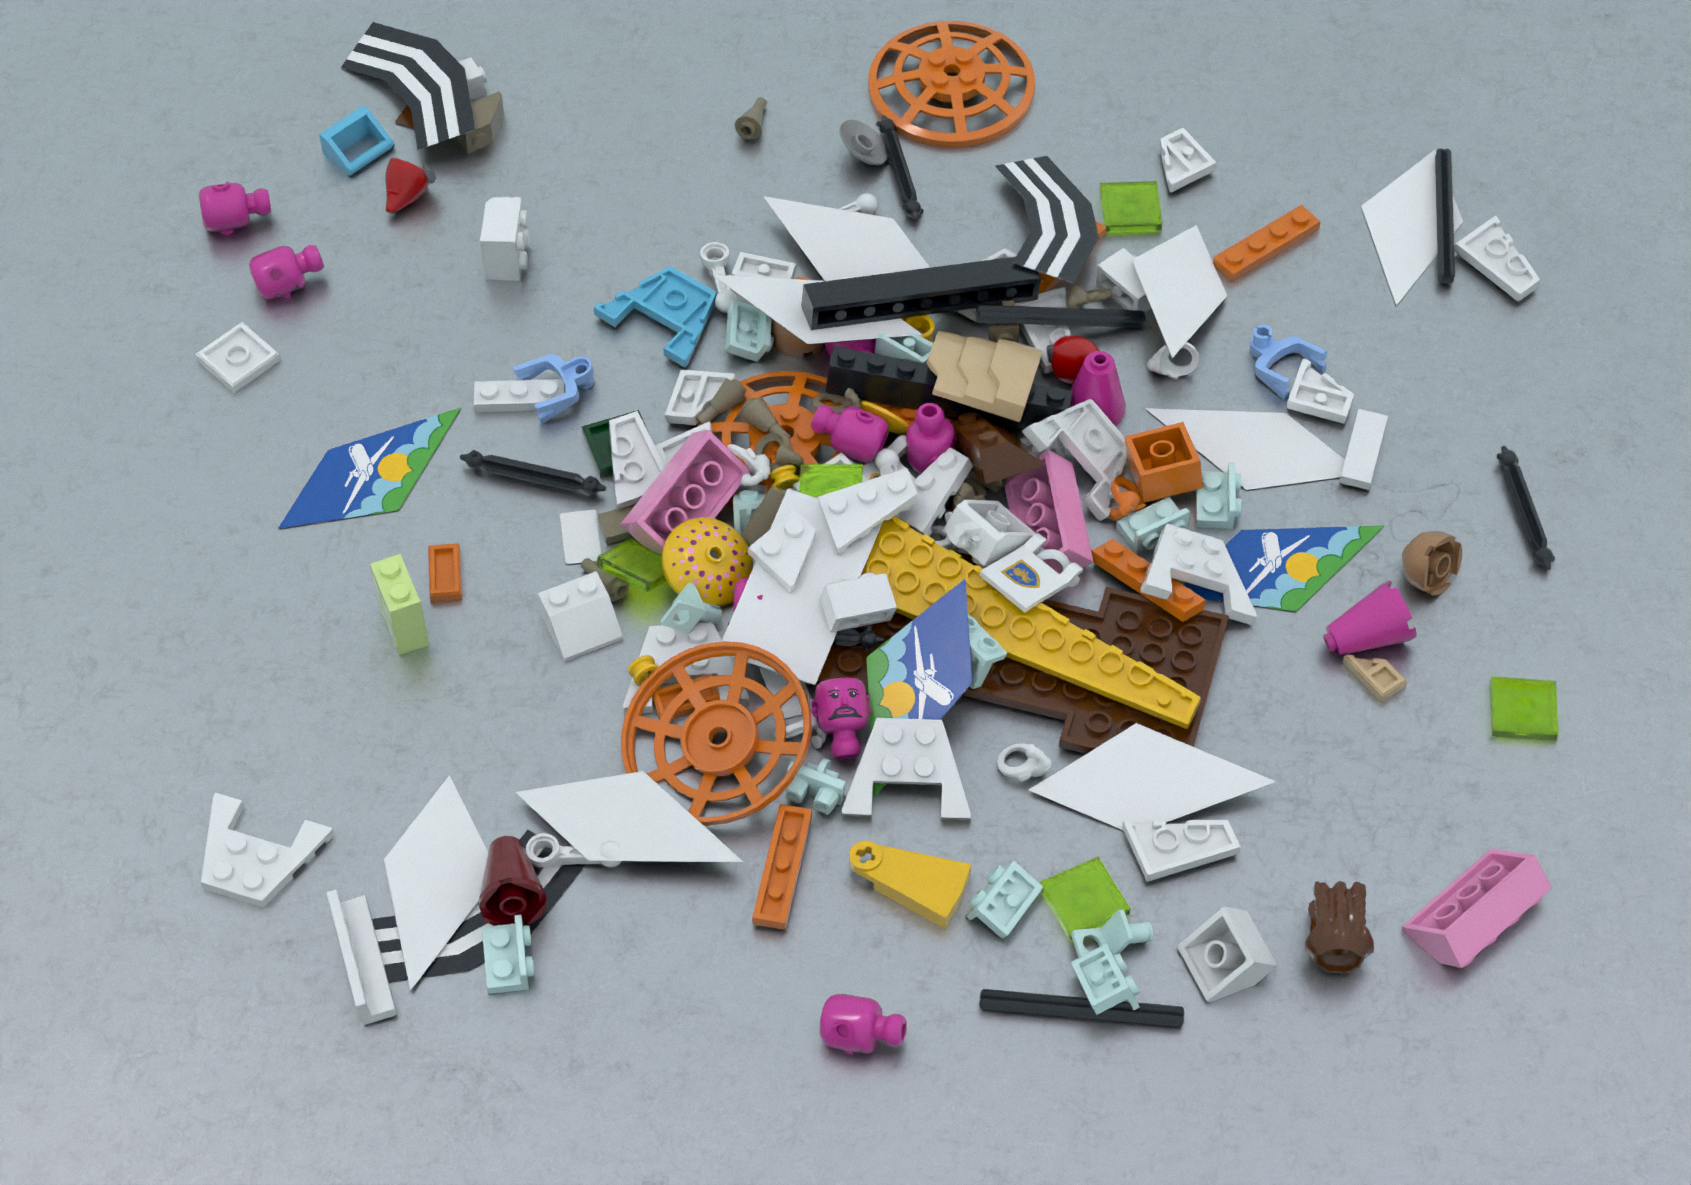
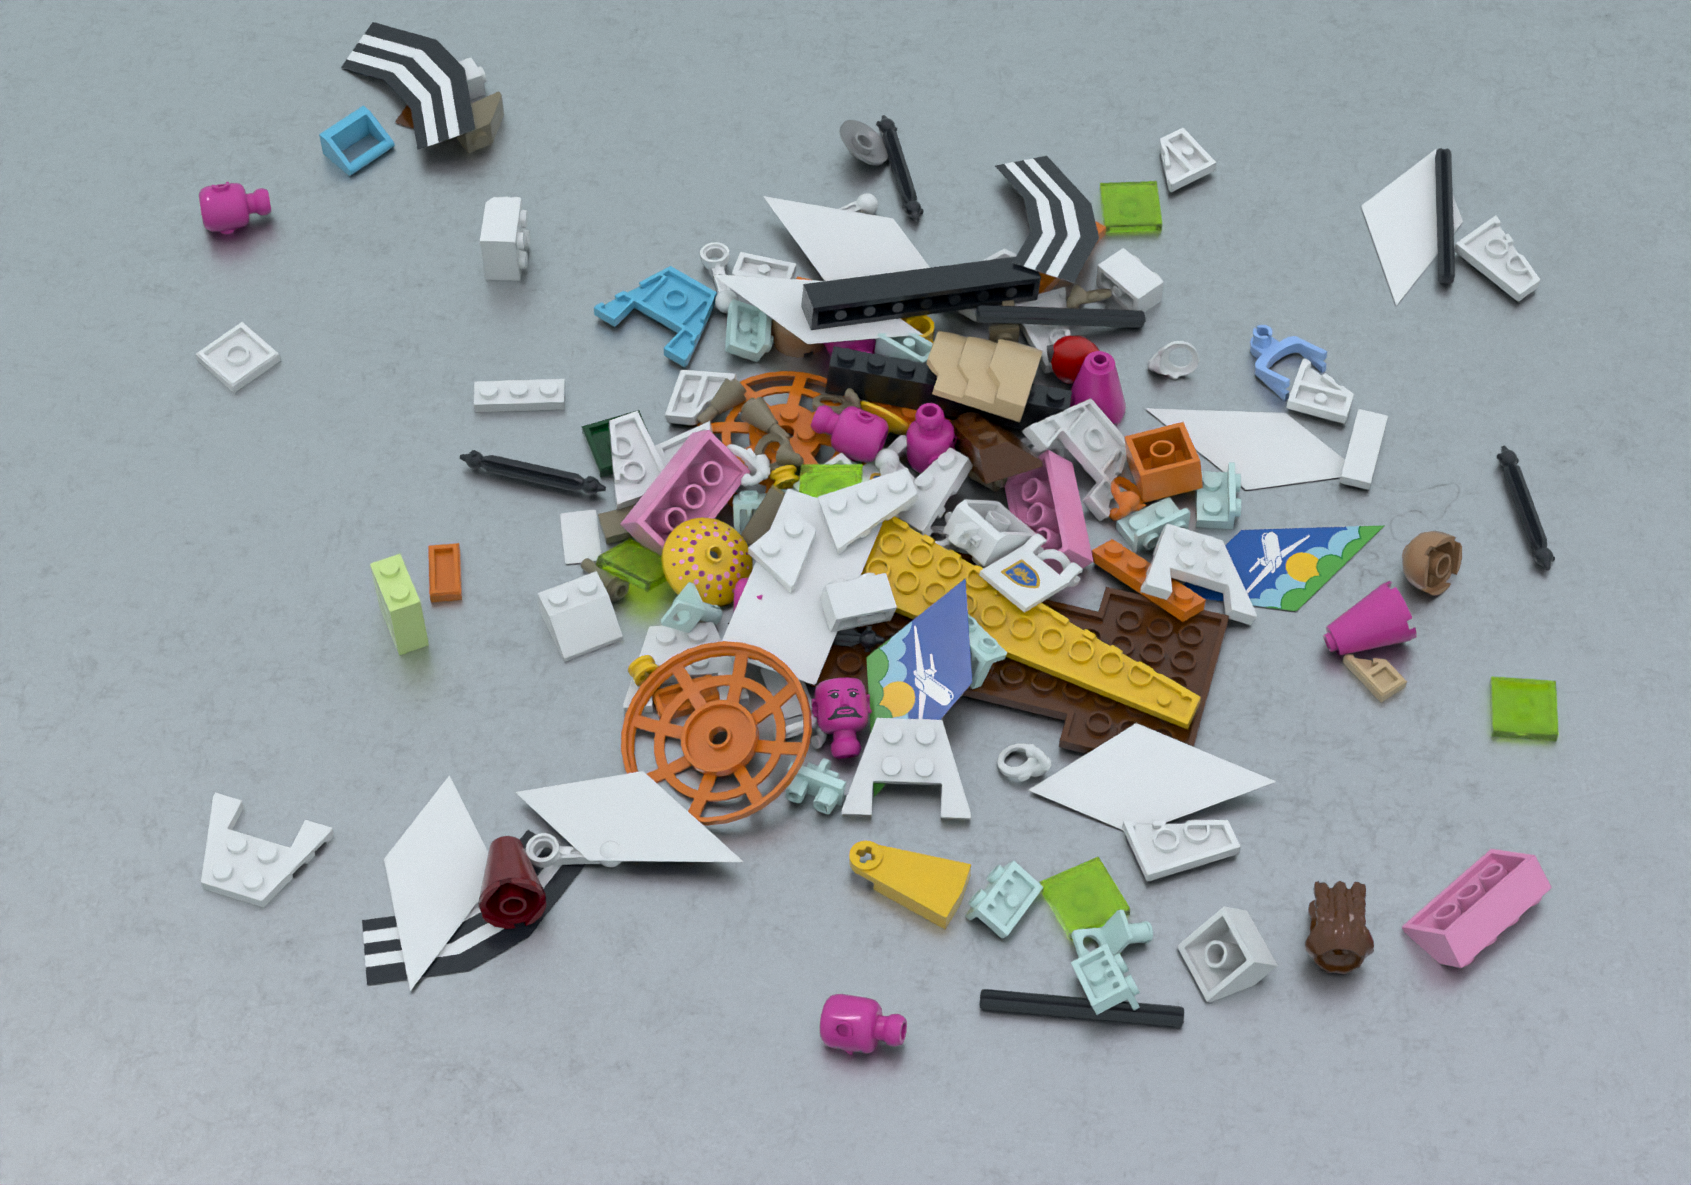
dark pink piece [249,245,325,300] -> none
sticker [278,407,462,529] -> none
white fence [327,889,397,1025] -> none
red hat [385,158,436,213] -> none
light aqua bracket [482,915,534,994] -> none
light blue piece [513,354,595,424] -> none
dark tan cone [735,97,767,140] -> none
orange plate [752,804,812,930] -> none
orange dish [868,21,1035,147] -> none
dark tan piece [950,477,987,513] -> none
white sticker [1132,225,1227,358] -> none
orange plate [1213,204,1321,282] -> none

